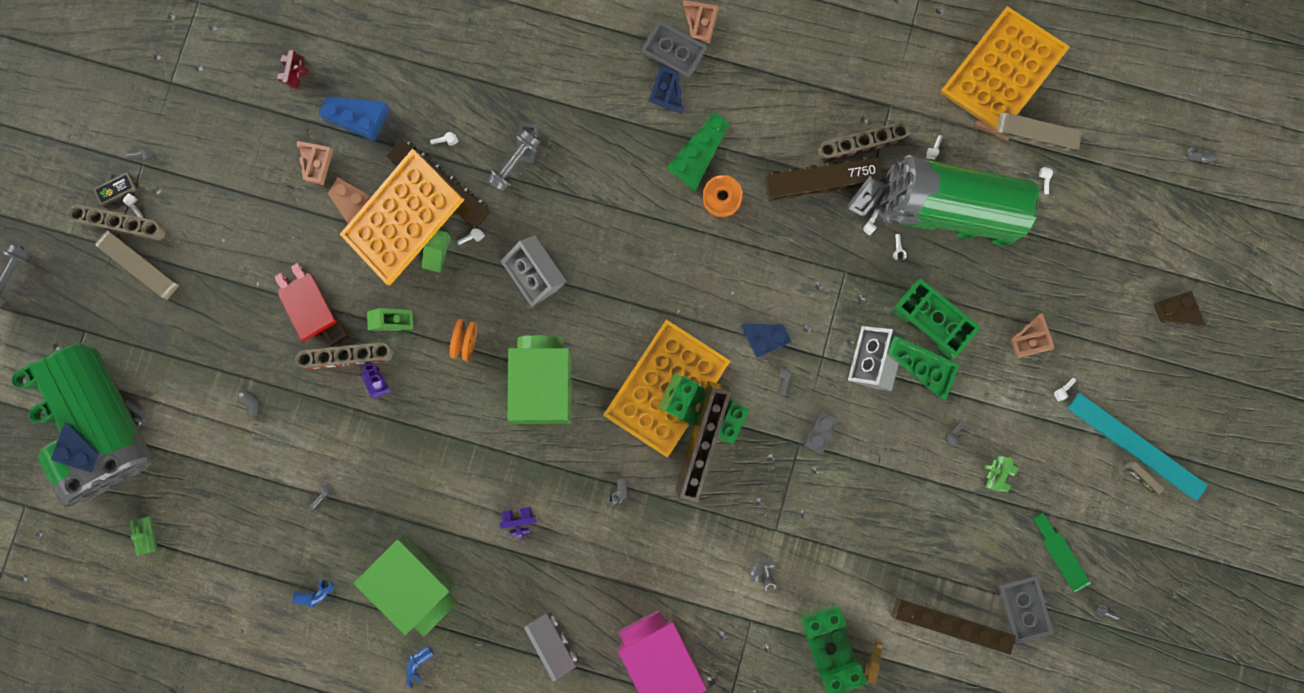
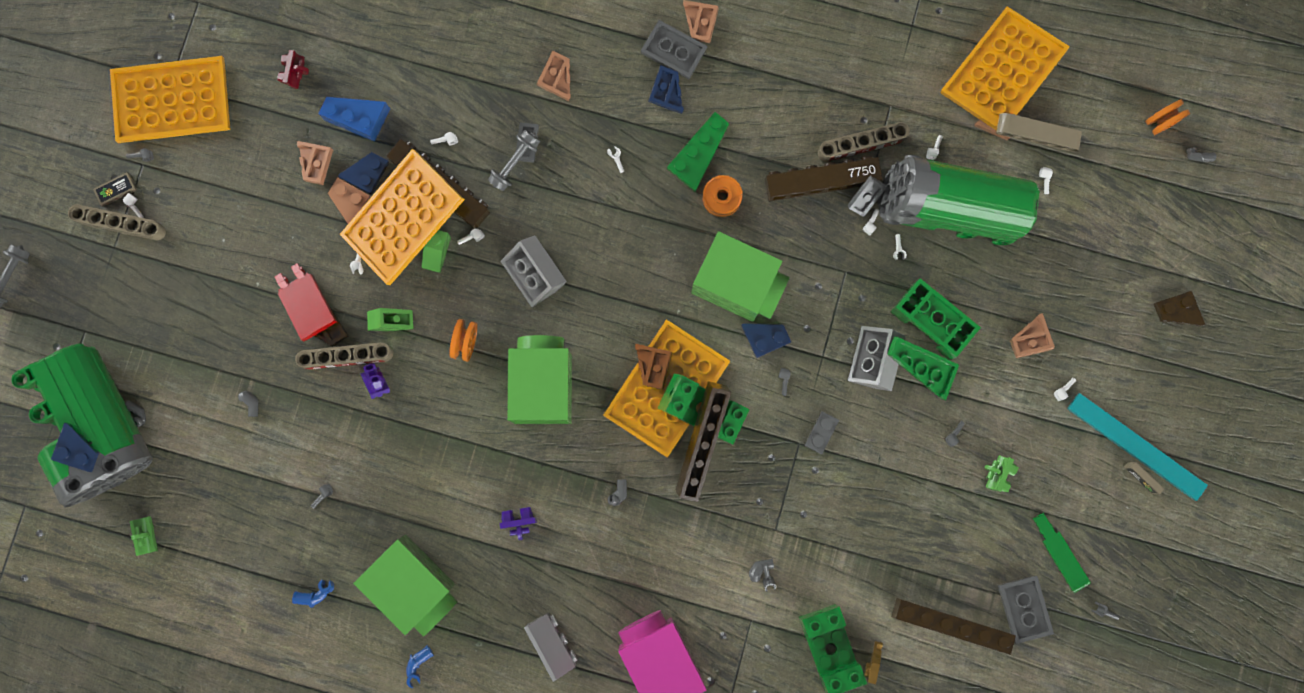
dark tan beam [95,229,179,300] -> none
none -> light orange plate [110,56,230,143]
none -> dark blue wing [338,152,389,195]
none -> white hand [350,253,364,275]
none -> nougat wing [537,51,571,101]
none -> white hand [607,146,624,173]
none -> dark orange wing [635,344,672,390]
none -> bright green container [691,231,790,322]
none -> orange wheel [1145,99,1191,136]

